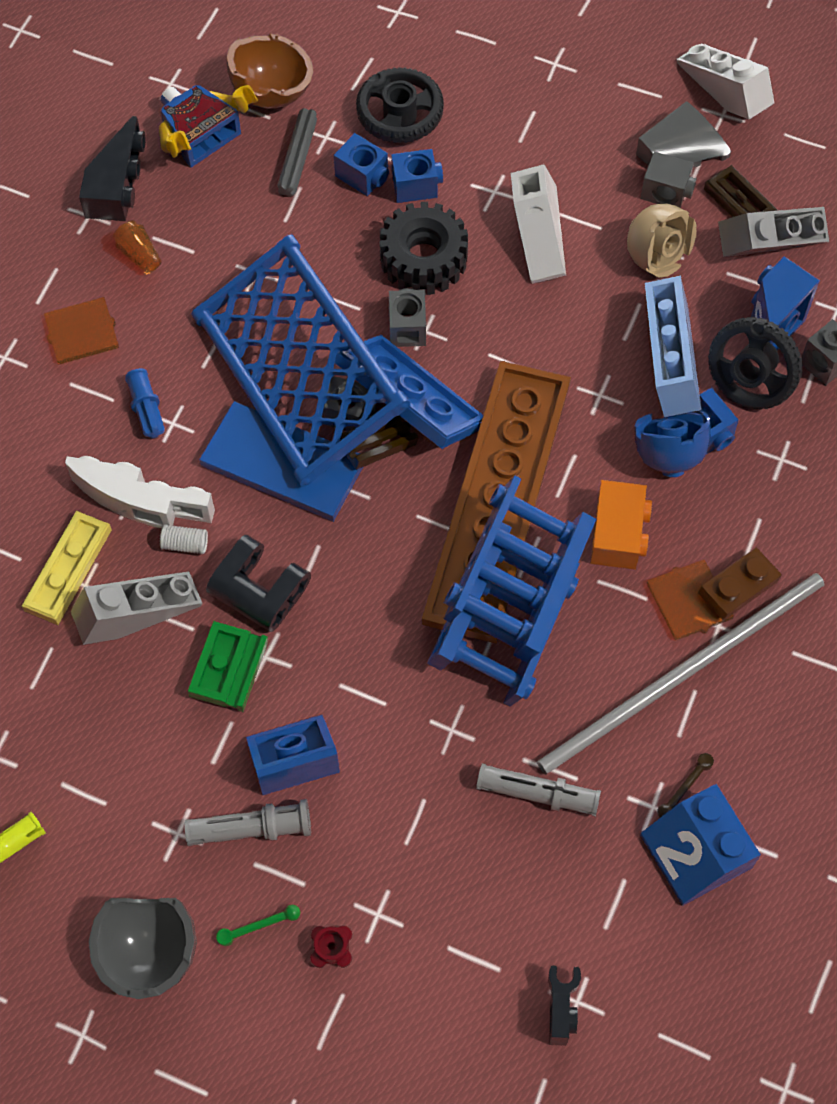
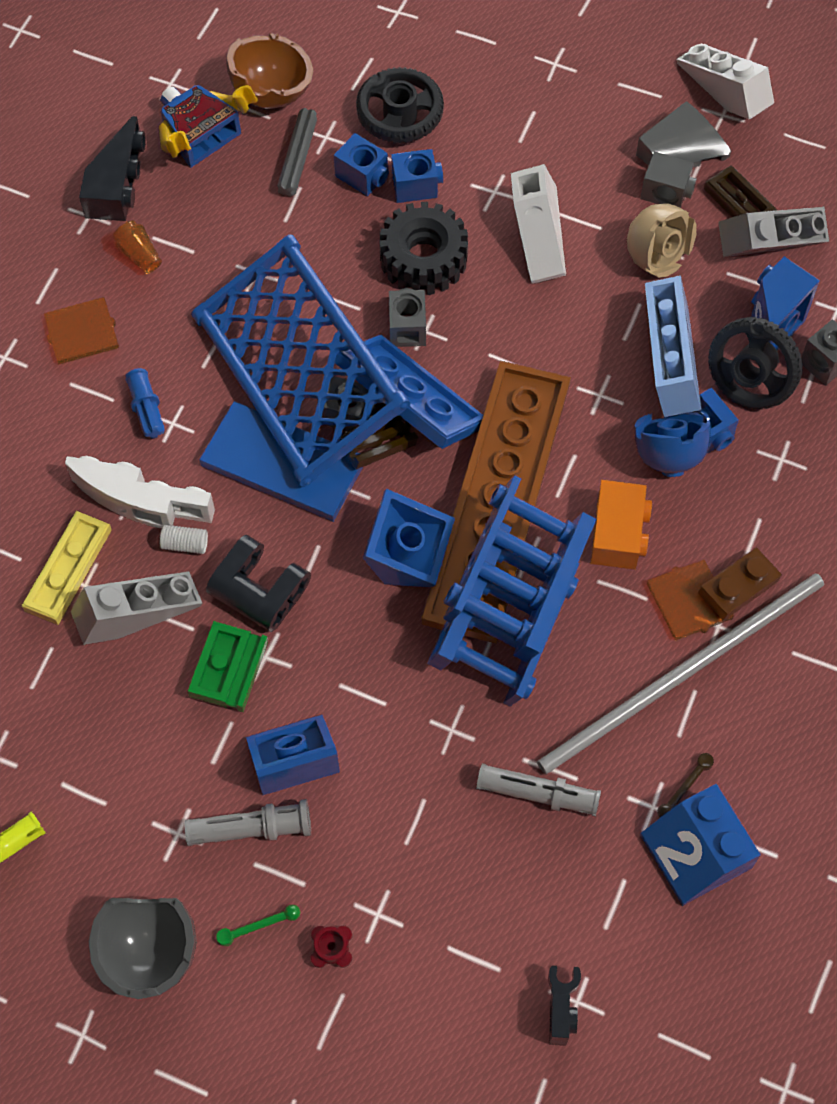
none -> blue slope [363,489,455,587]

